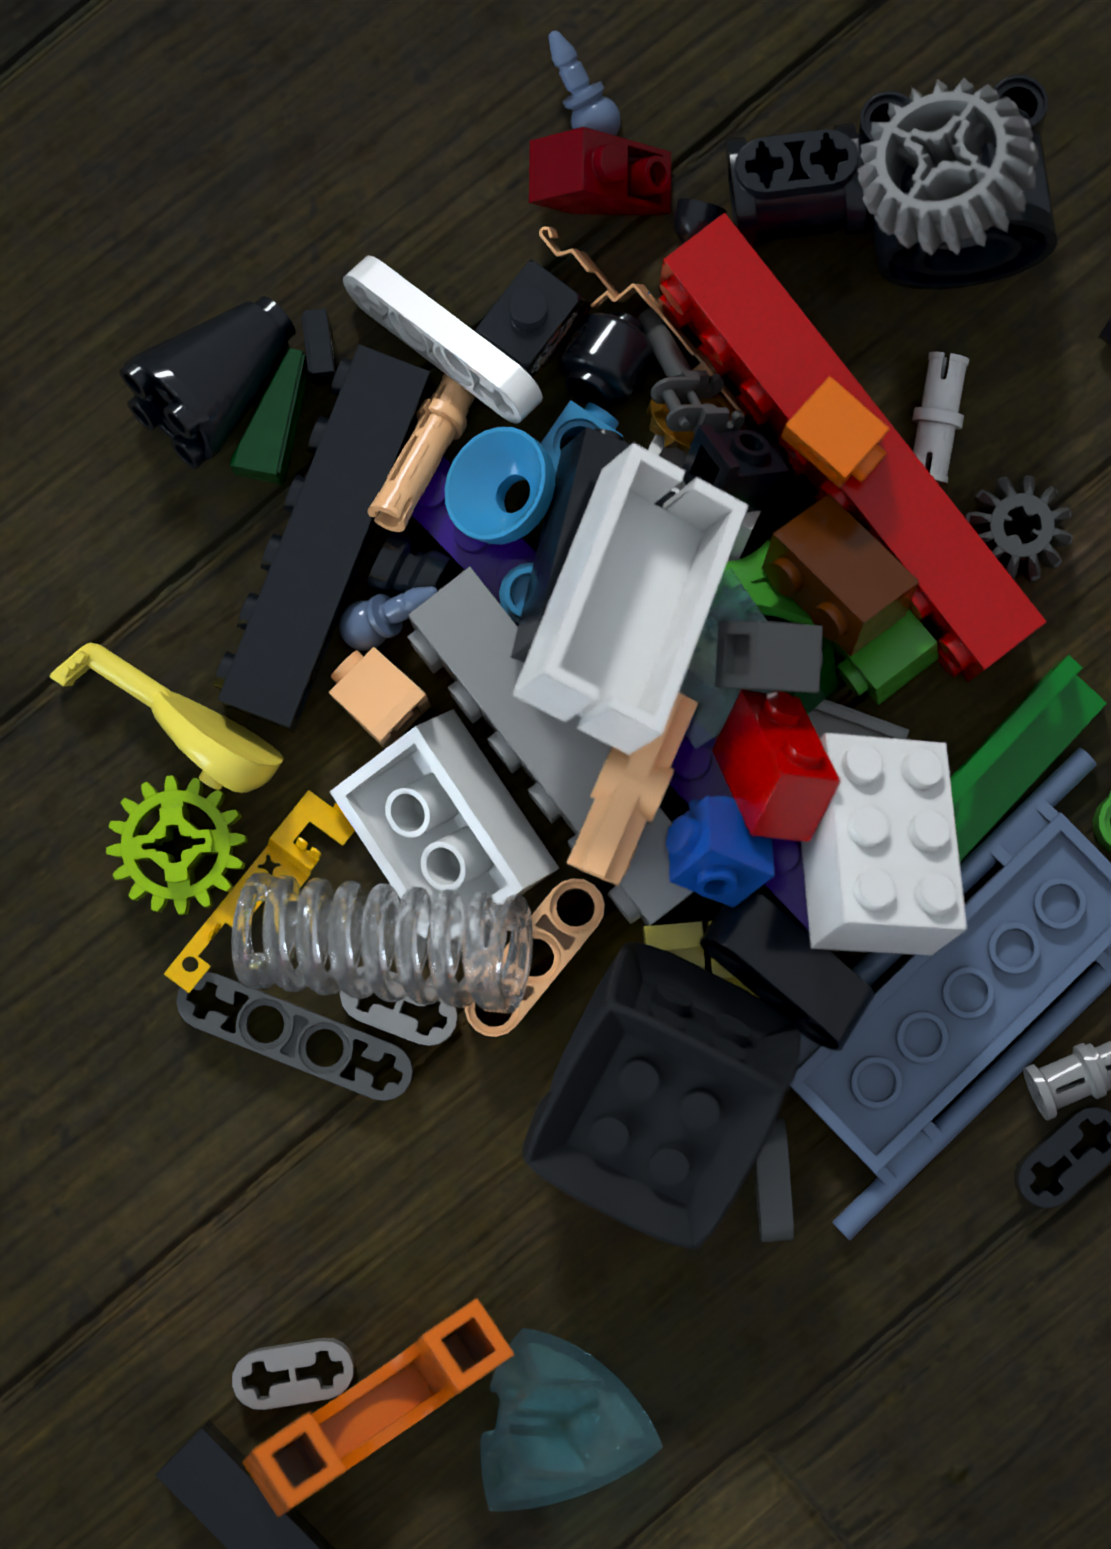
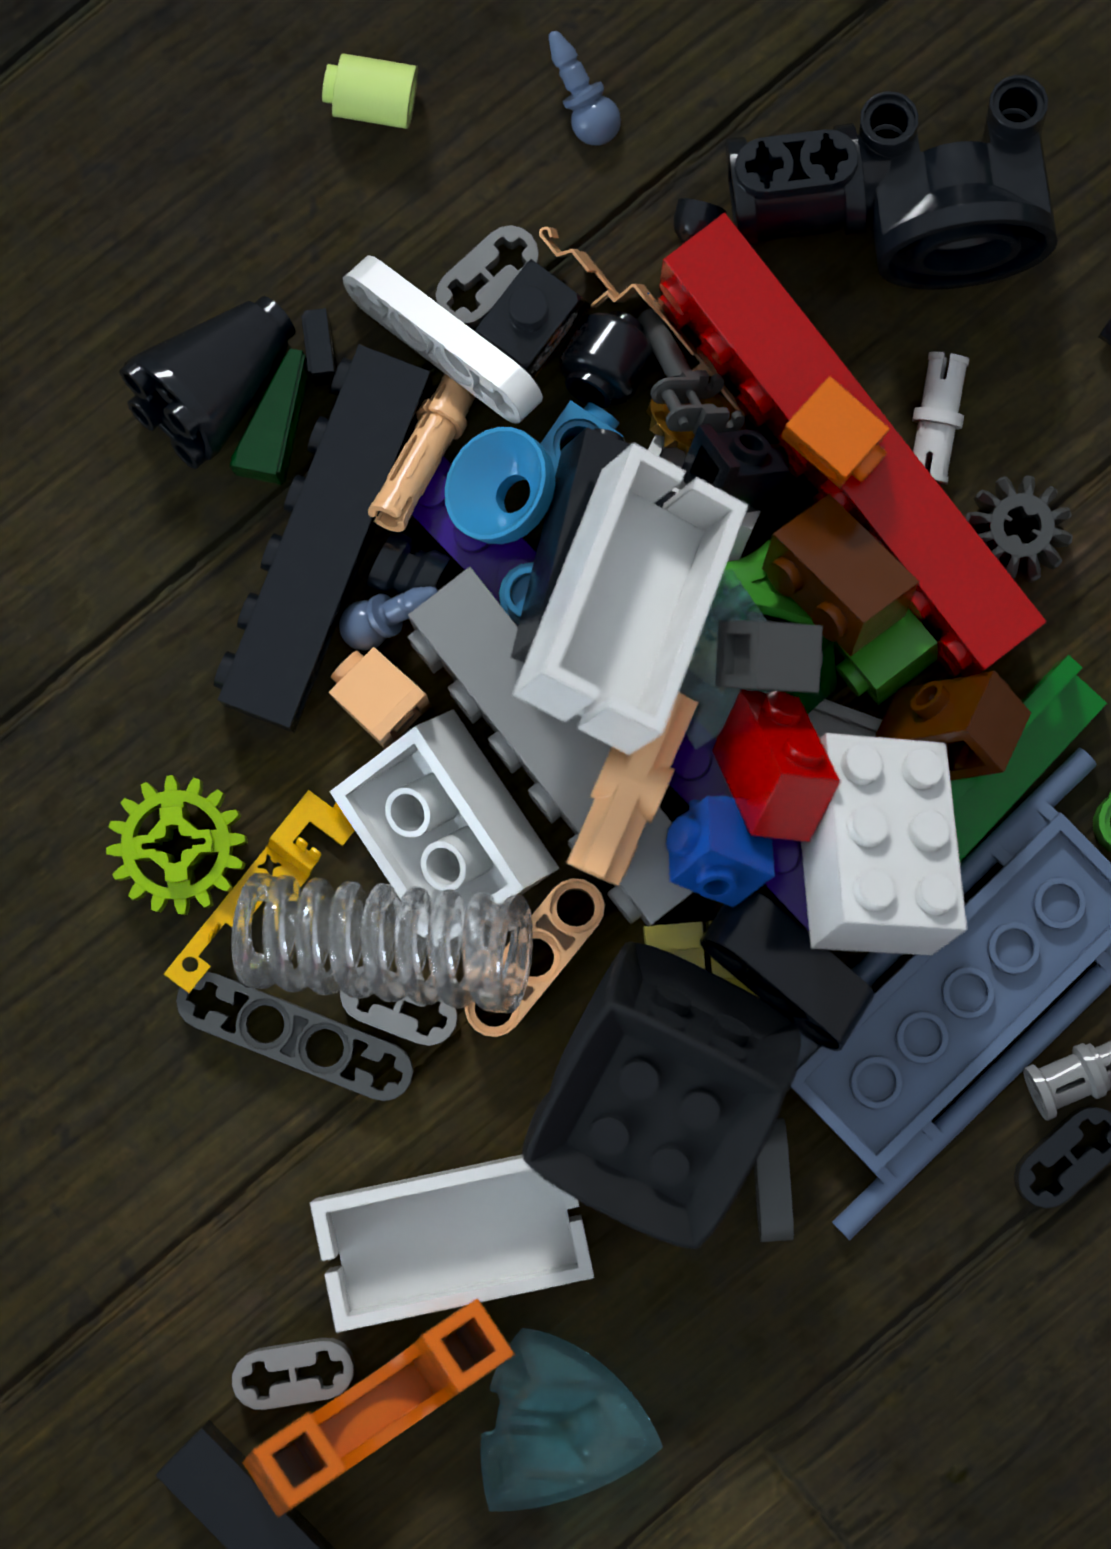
light yellow piece [49,642,284,793] -> none
dark red slope [529,127,672,215] -> none
light grey gear [858,78,1039,256] -> none
none -> white piece [310,1155,594,1333]
none -> yellowish green brick [322,53,418,129]
none -> light grey beam [435,225,539,329]
none -> reddish brown brick [875,671,1031,781]

